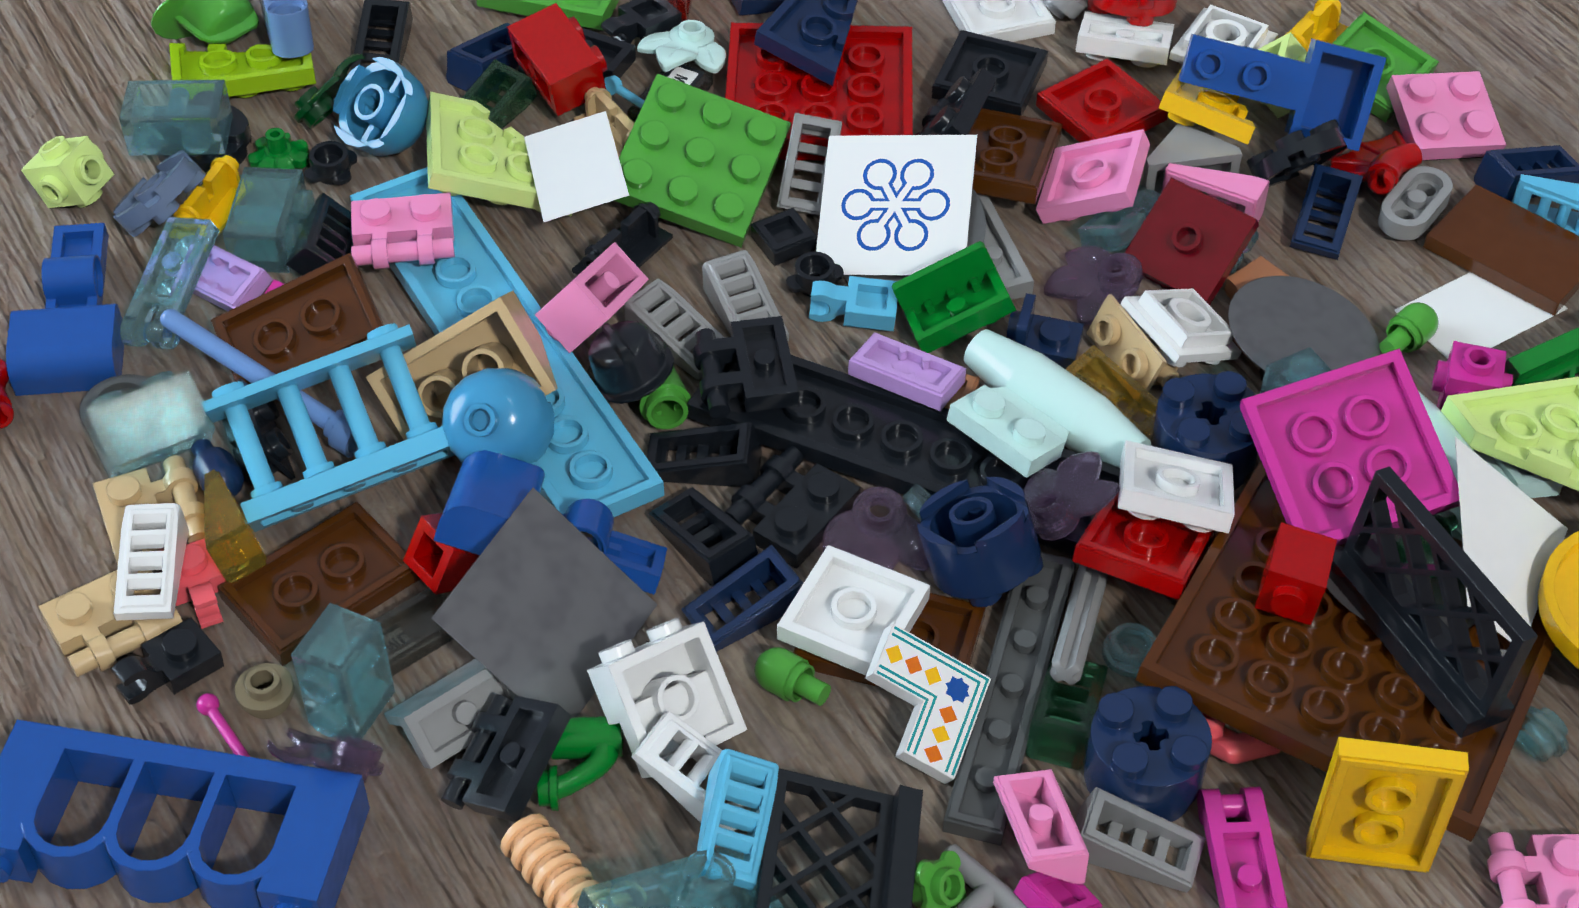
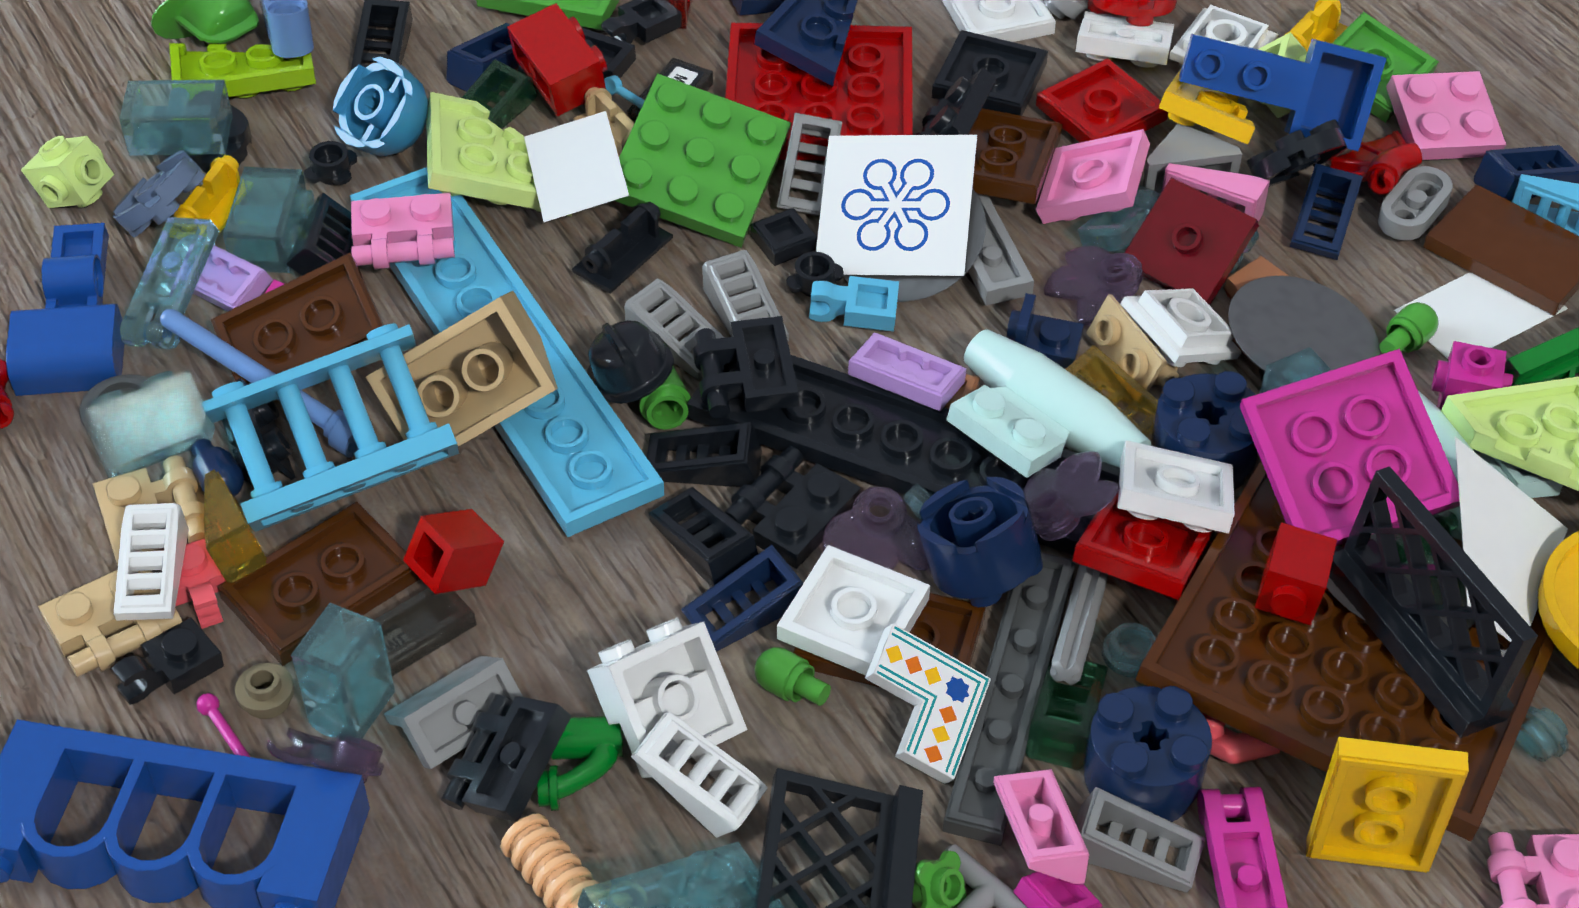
green plant [248,128,310,181] -> none
dark green plate [294,53,365,129] -> none
flat silver sticker [431,488,657,718] -> none
blue plate [433,450,667,595] -> none
dark azure cylinder [442,368,554,464] -> none
bright pink brick [535,242,649,353] -> none
light aqua plate [637,20,726,73] -> none
medium azure slope [693,749,779,891] -> none
green bracket [892,241,1016,353] -> none

